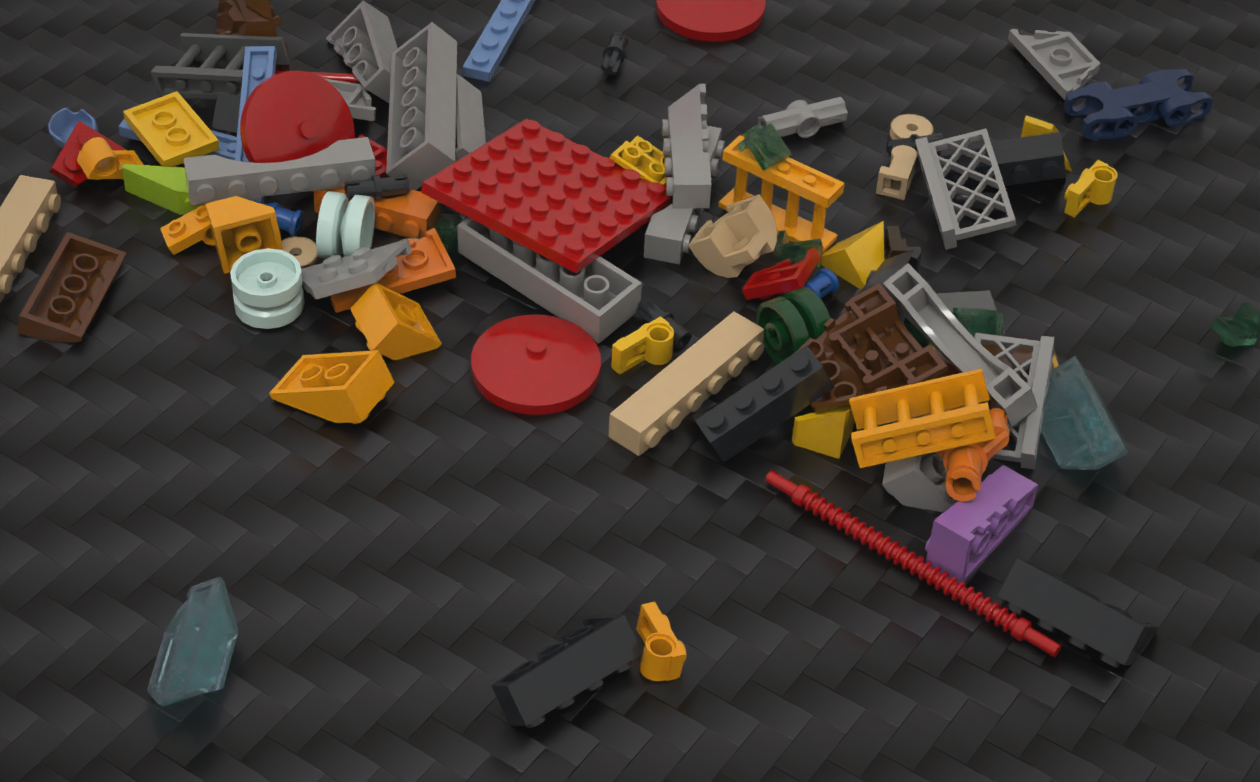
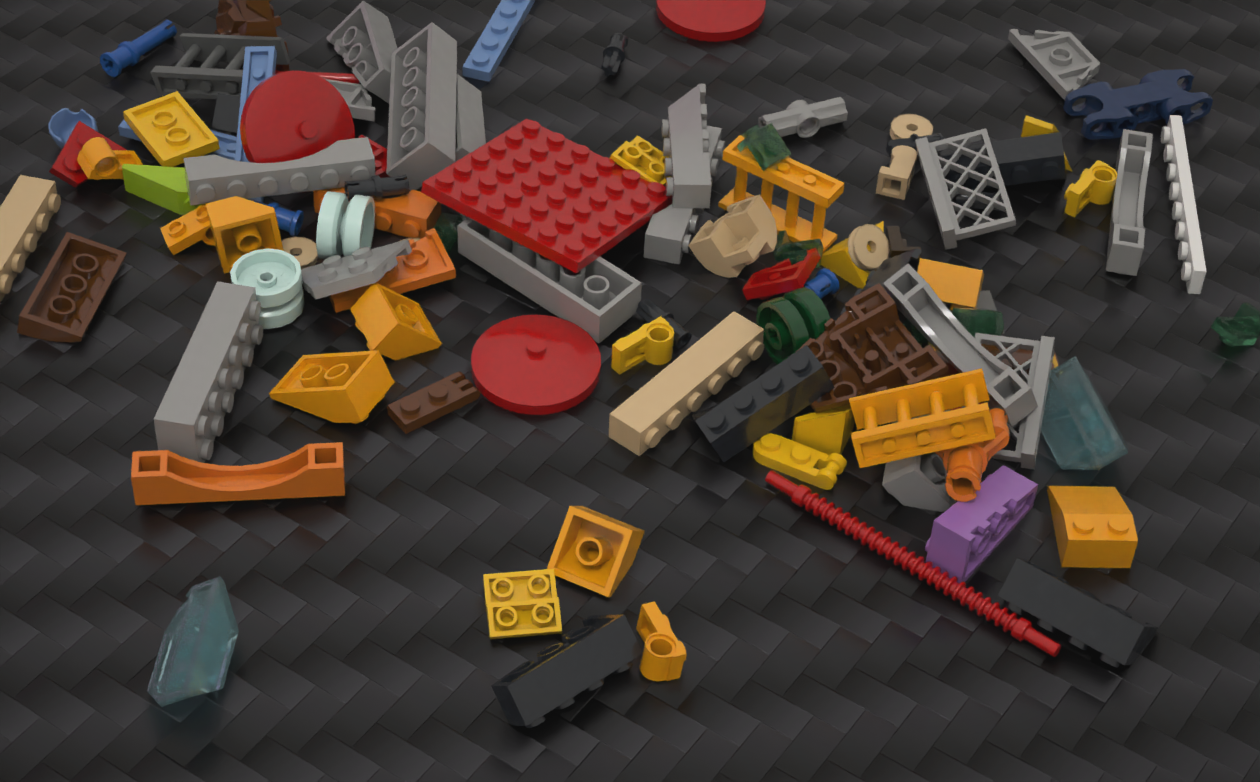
none -> blue pin [100,20,177,77]
none -> orange arch [131,442,345,505]
none -> light grey brick [154,281,263,463]
none -> reddish brown hinge [387,371,481,434]
none -> yellow slope [483,569,562,639]
none -> light orange slope [547,506,645,597]
none -> yellow plate [752,433,847,490]
none -> tan piece [847,224,890,271]
none -> light orange slope [917,258,984,314]
none -> light orange slope [1047,486,1138,568]
none -> light grey arch [1106,129,1153,276]
none -> white plate [1161,115,1207,294]

